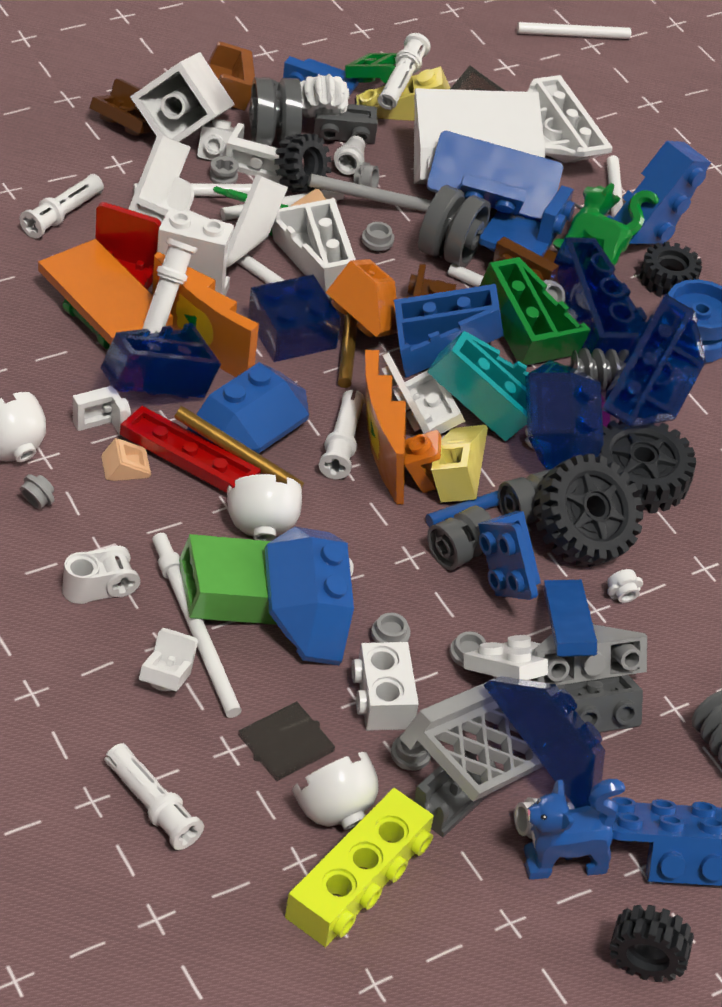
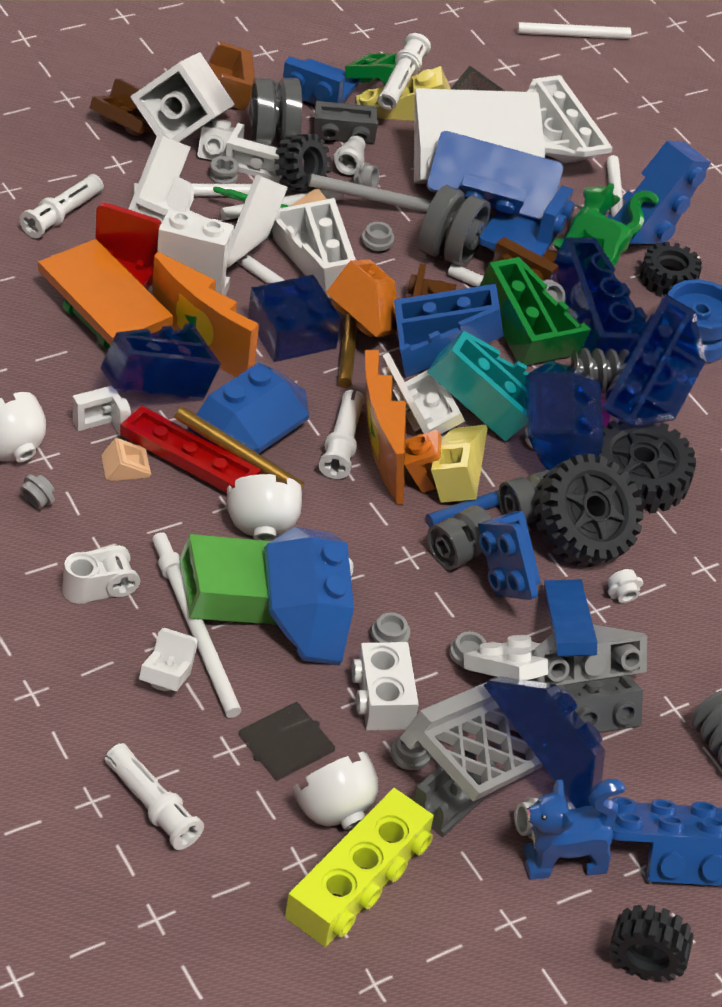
white pin [138,238,198,347] -> none
white gear [300,74,349,119] -> none

